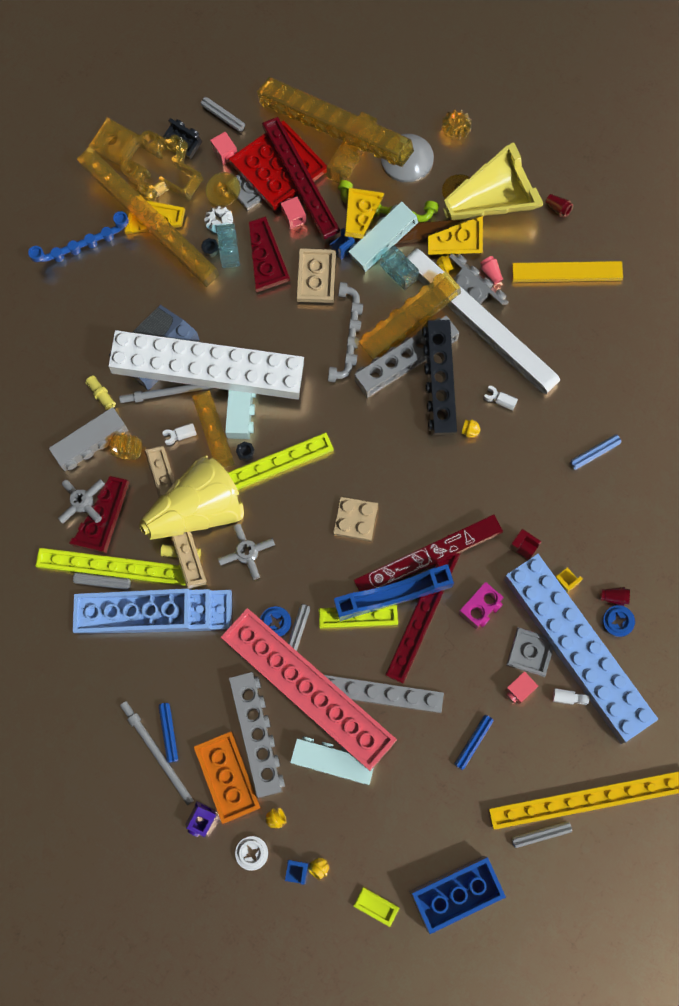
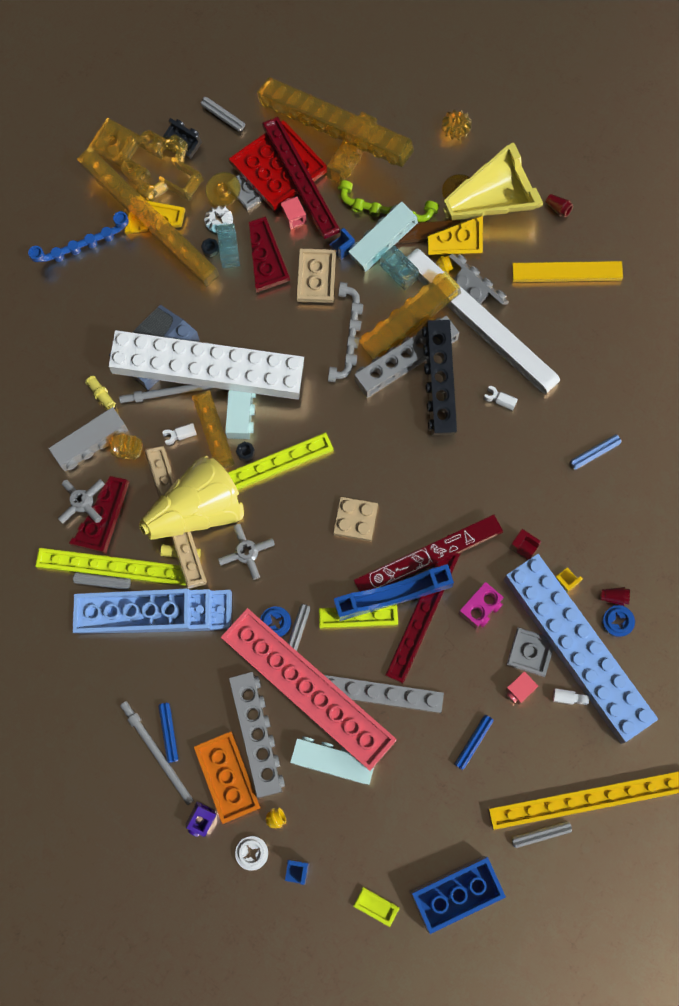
coral brick [210,131,237,165] -> none
yellow plate [308,858,329,880] -> none
yellow wing [345,188,384,239] -> none
light grey dish [381,134,434,182] -> none
yellow plate [462,419,480,438] -> none
coral cone [480,256,503,285] -> none

